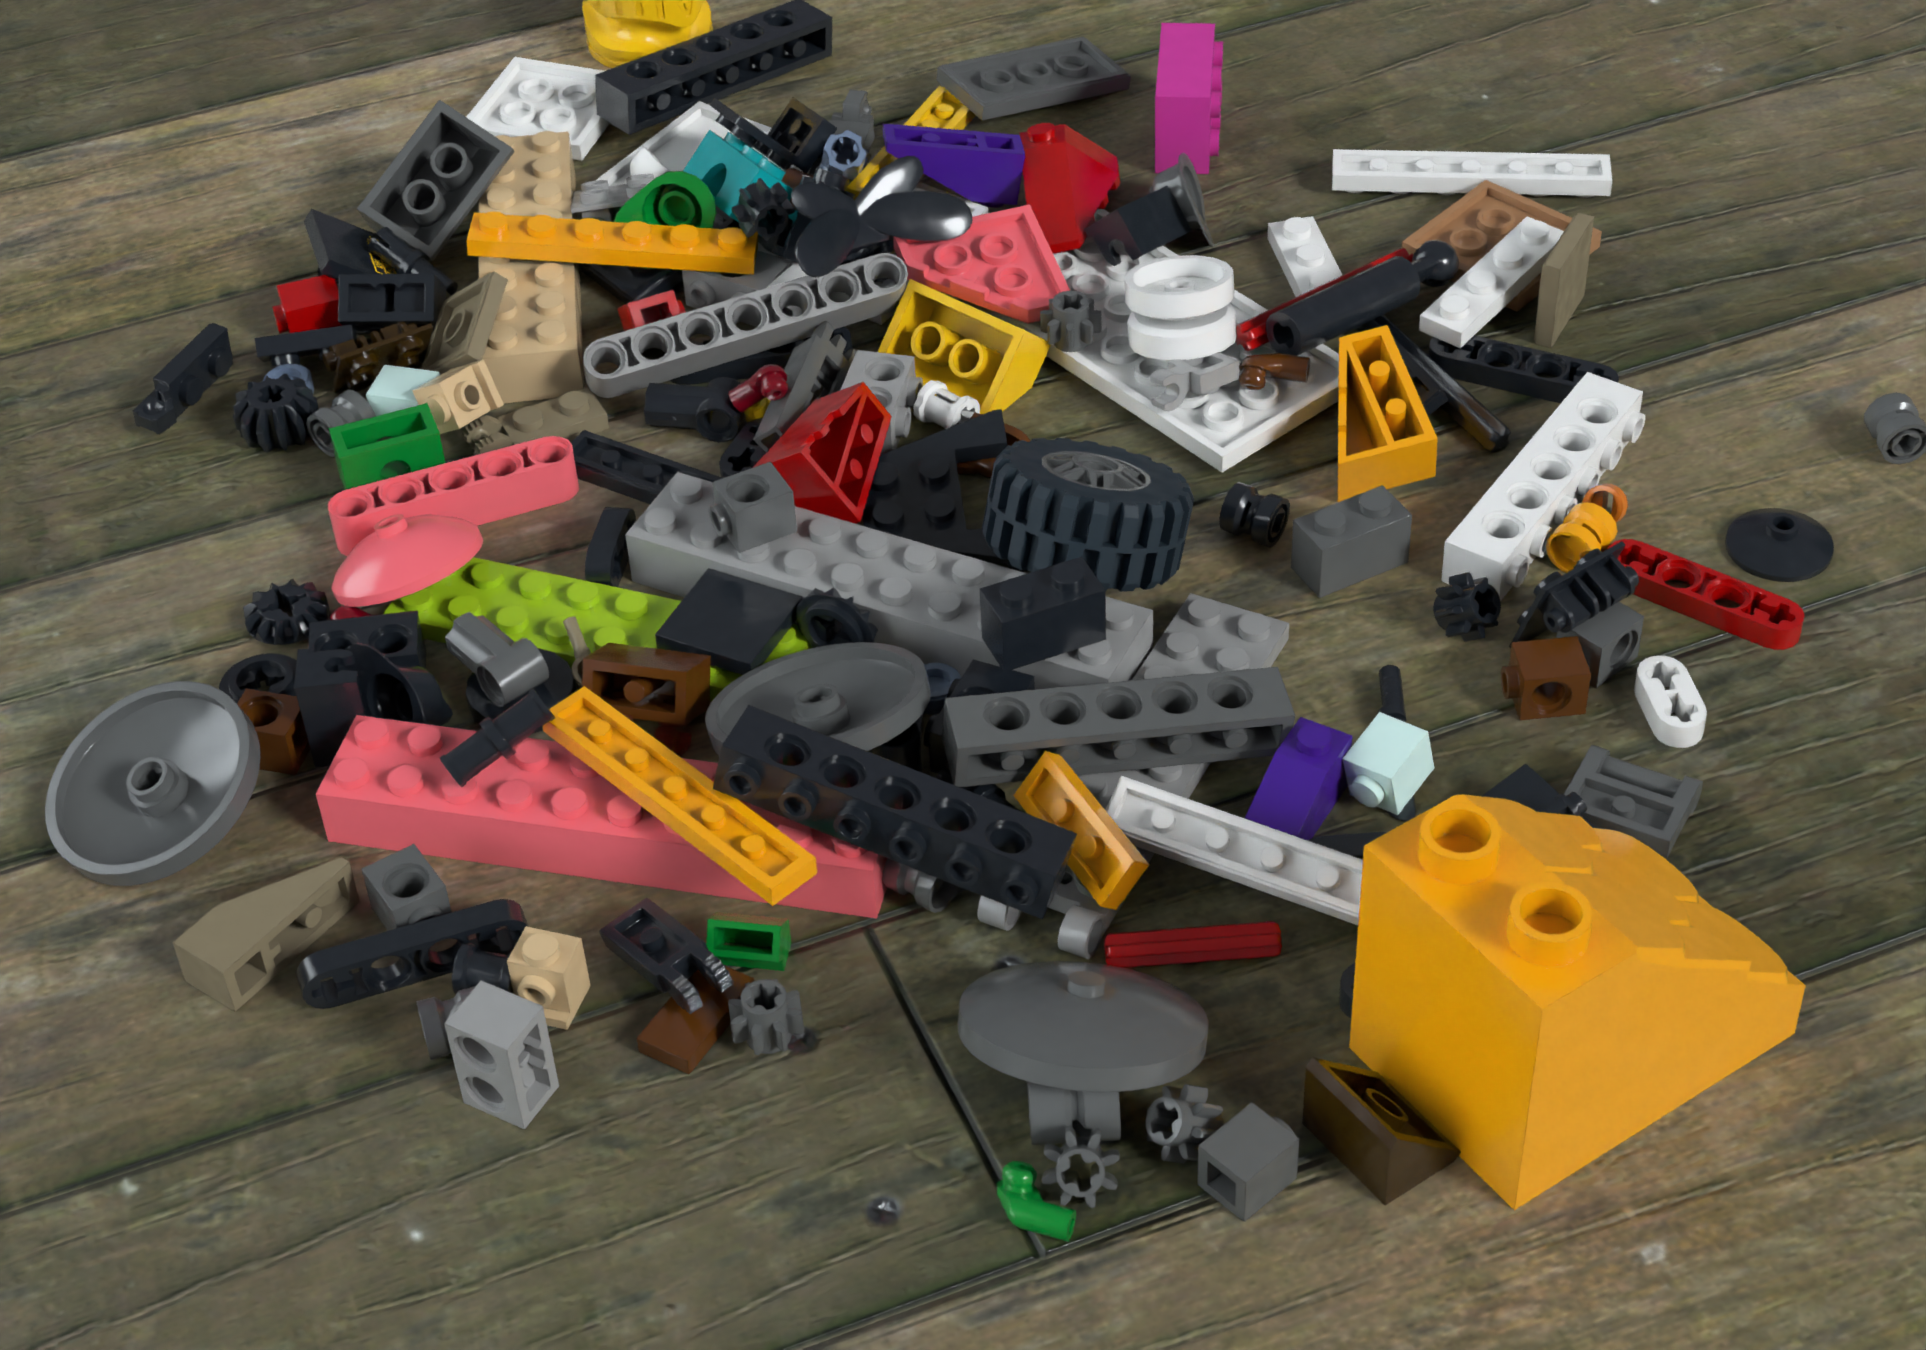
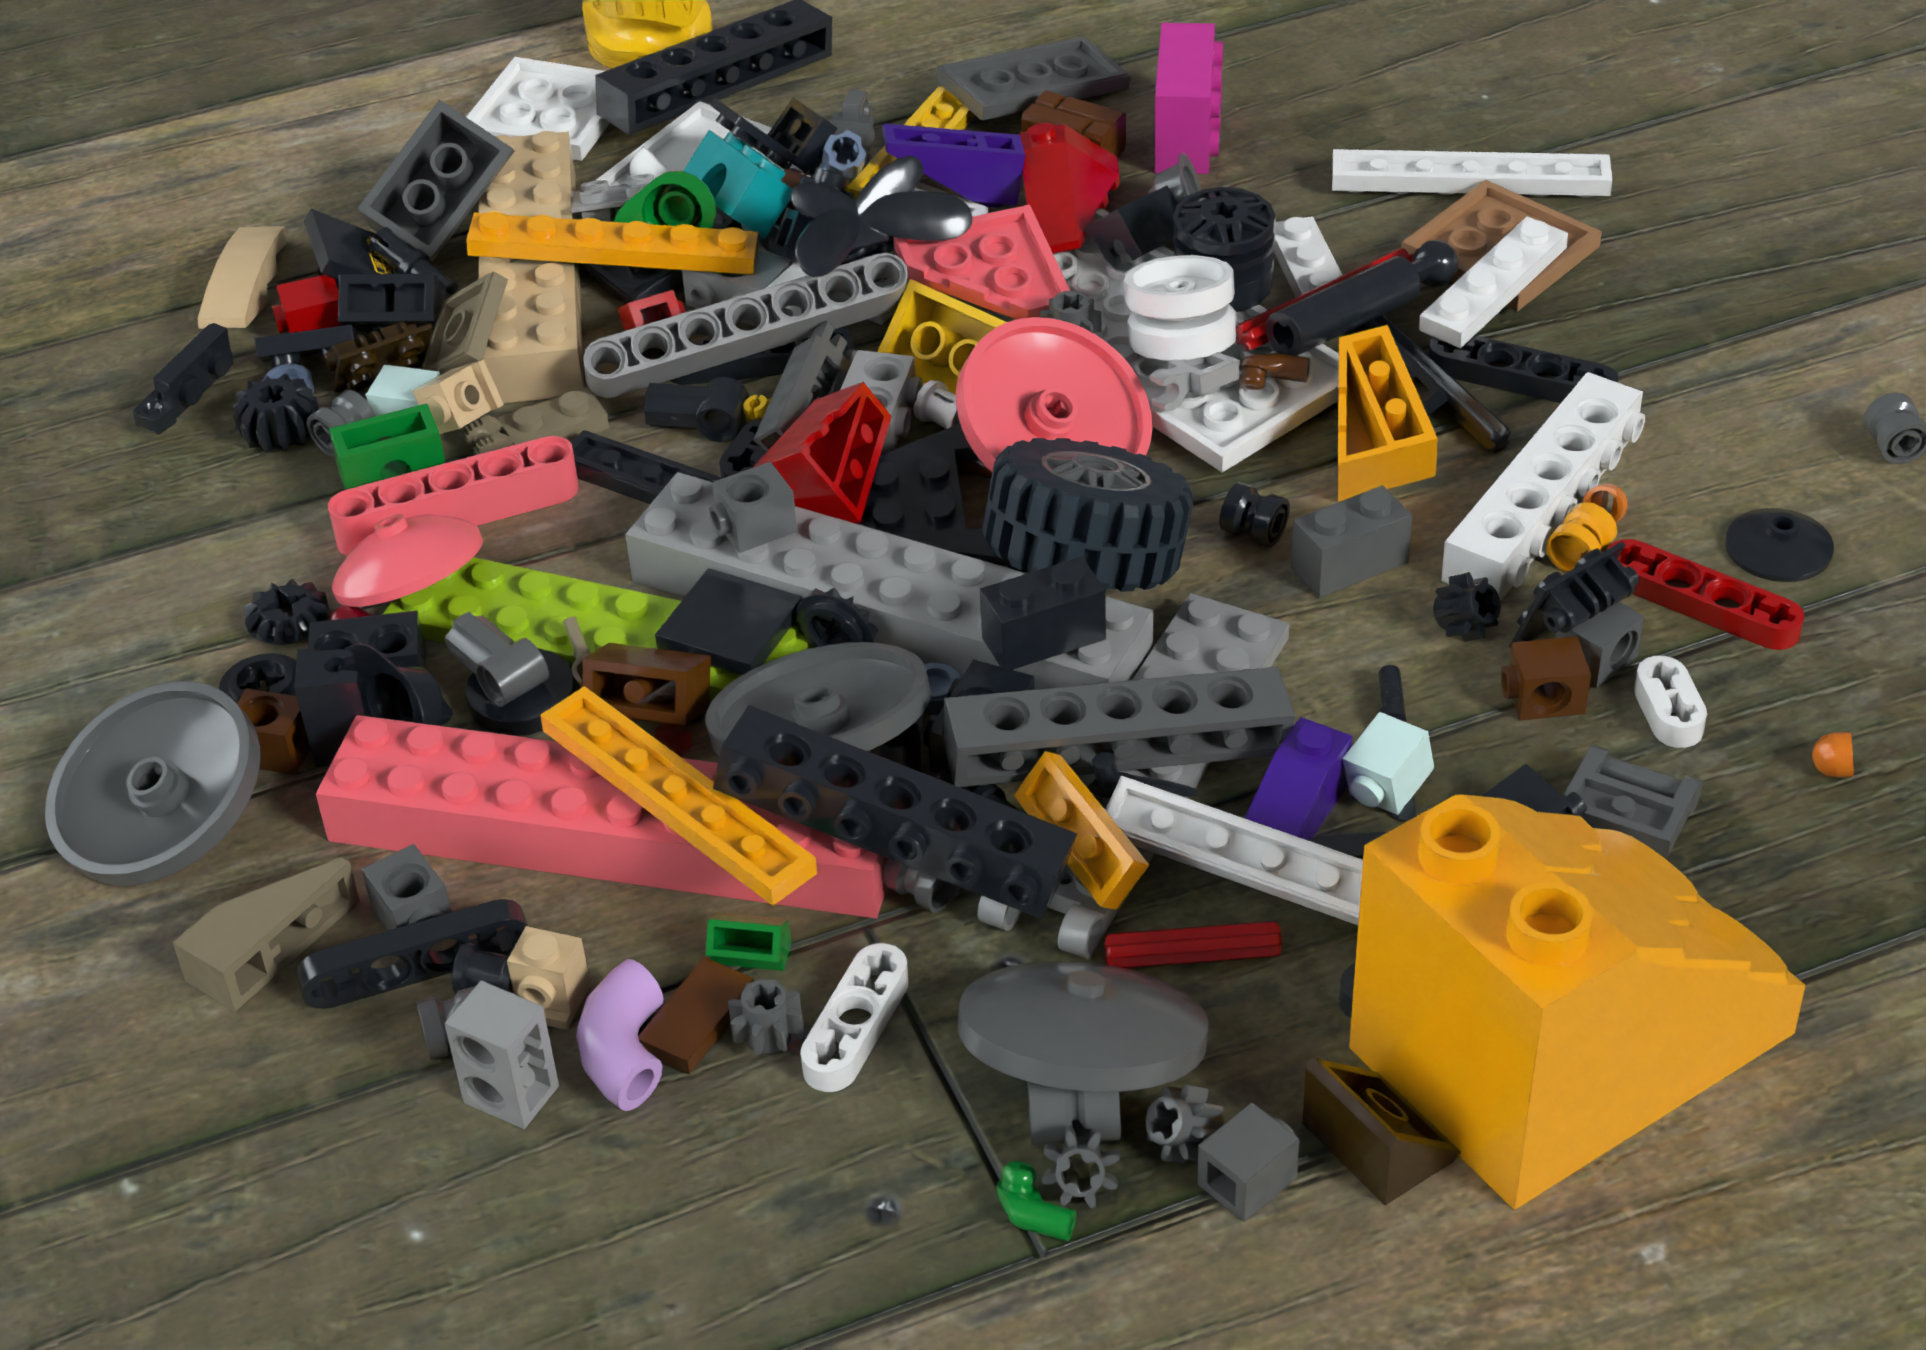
black pin [440,689,555,787] -> none
black beam [585,507,636,587] -> none
black hinge [599,898,733,1014] -> none
dark red arm [729,364,788,412] -> none
black gear [732,178,795,242] -> none
dark tan tile [1534,213,1594,348] -> none
none -> tan slope [197,226,287,329]
none -> lavender cylinder [576,959,664,1111]
none -> white beam [801,943,909,1092]
none -> coral dish [956,317,1152,472]
none -> reddish brown brick [1021,90,1126,158]
none -> black bar [1087,752,1198,798]
none -> black wheel [1173,187,1276,312]
none -> orange hinge [1812,732,1854,778]

